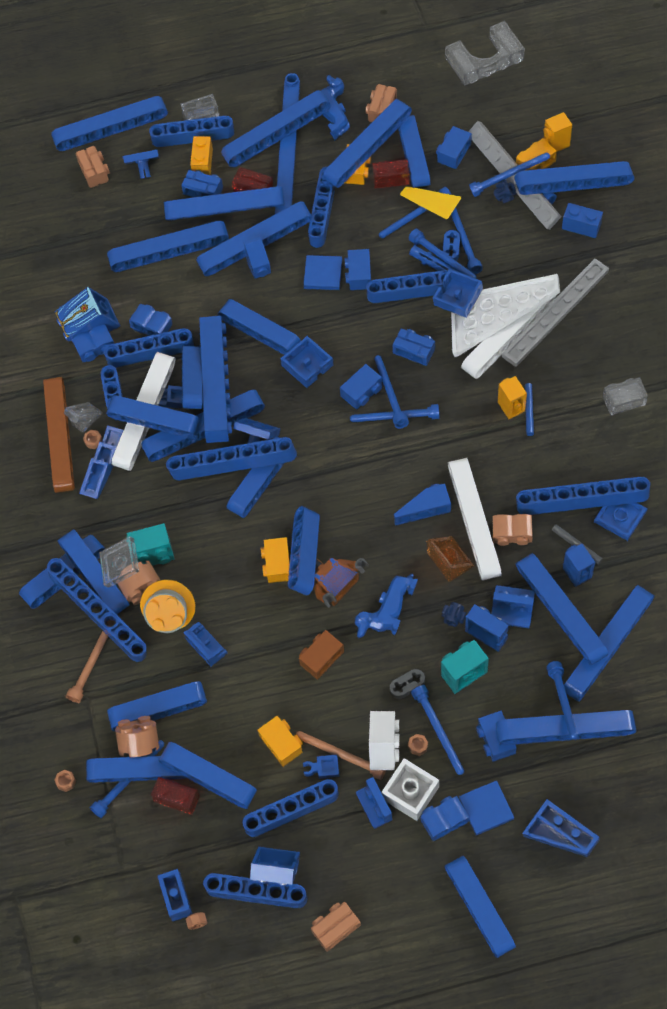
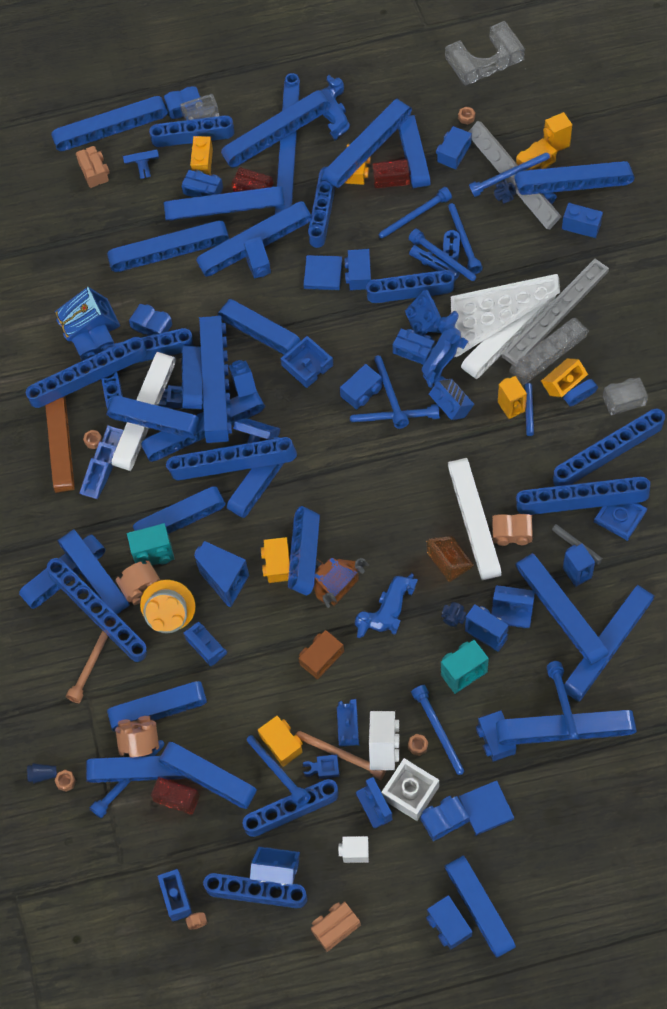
clear slope [64,402,102,432] -> none
clear tile [99,536,139,588] -> none
nougat brick [366,84,397,122] -> none
dark grey beam [390,669,425,699] -> none
blue slope [394,484,451,526] -> none
yellow sticker [400,186,461,219] -> none
blue piece [433,269,483,318] -> none
blue wedge [522,799,600,857] -> none
none -> blue beam [25,337,147,408]
none -> dark blue cone [27,763,57,784]
none -> blue beam [133,487,226,534]
none -> blue brick [164,87,203,119]
none -> blue slope [194,541,249,608]
none -> blue brick [229,360,257,397]
none -> blue piece [247,735,310,807]
none -> blue hinge [337,699,359,747]
none -> white brick [339,836,369,863]
none -> blue bracket [405,290,441,336]
none -> blue animal [422,311,469,388]
none -> blue brick [426,895,472,950]
none -> blue brick [429,379,475,420]
none -> nougat tile [458,107,475,125]
none -> clear beam [509,318,589,384]
none -> light orange brick [541,358,588,397]
none -> blue beam [553,409,665,486]
none -> blue beam [564,379,598,407]

